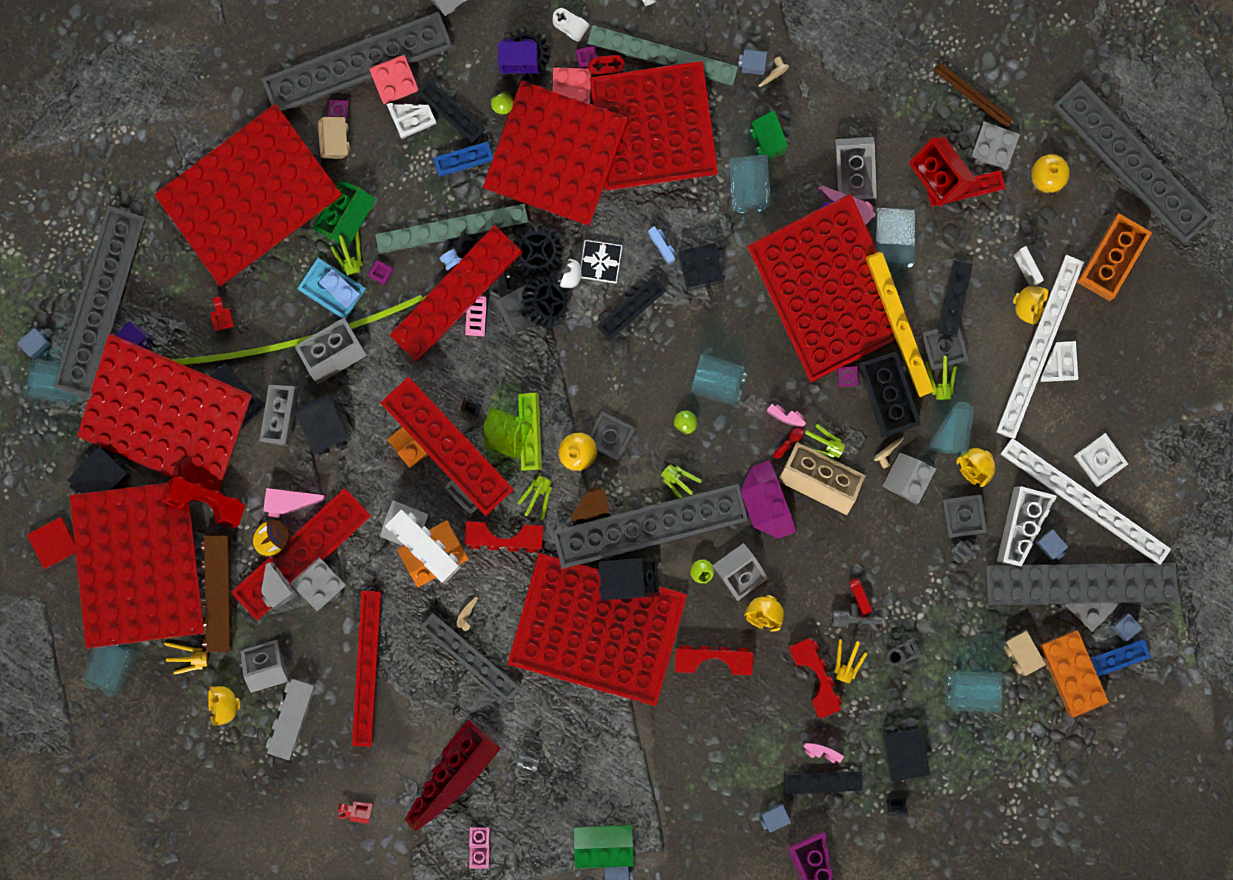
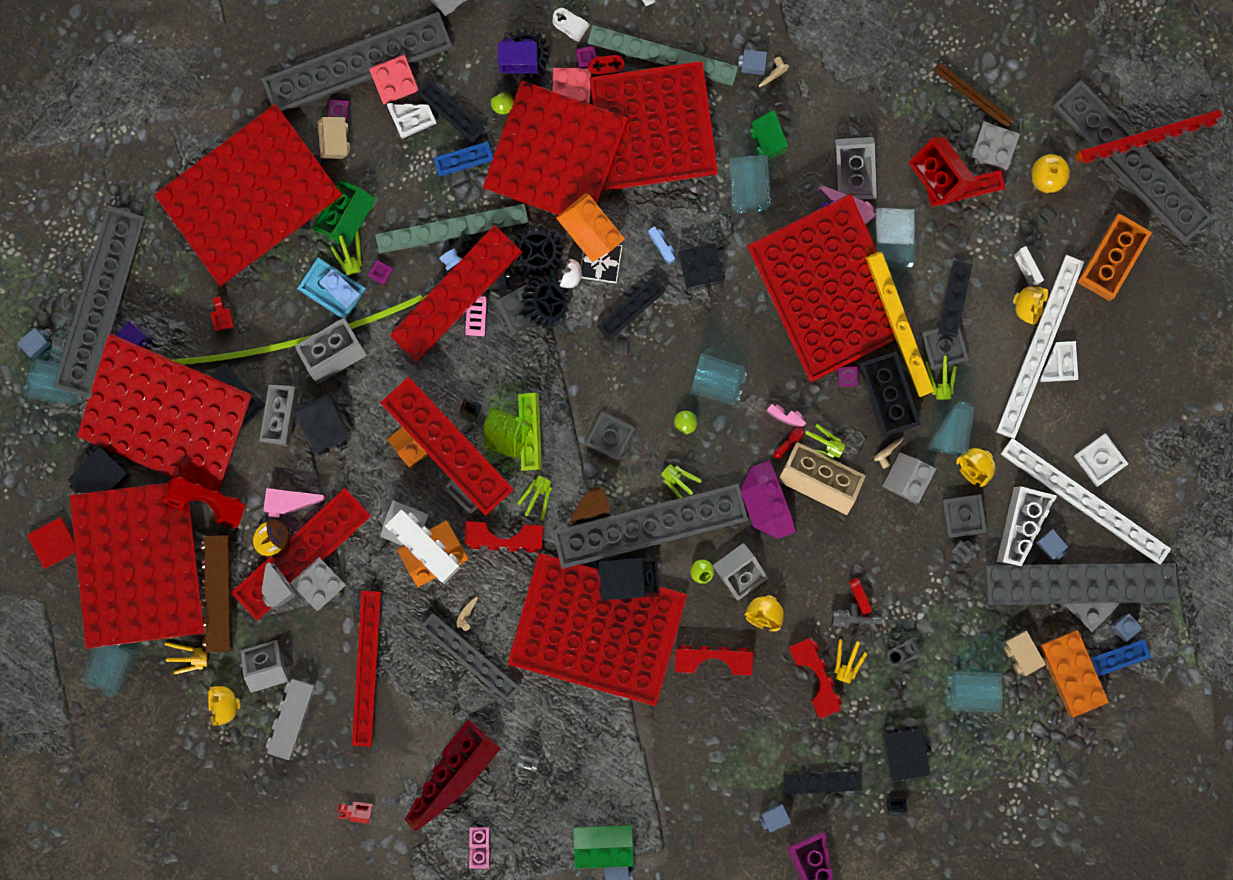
yellow cylinder [558,433,597,471] -> none
bright pink slope [802,743,844,763] -> none
none -> orange slope [556,194,625,262]
none -> red plate [1075,110,1223,164]

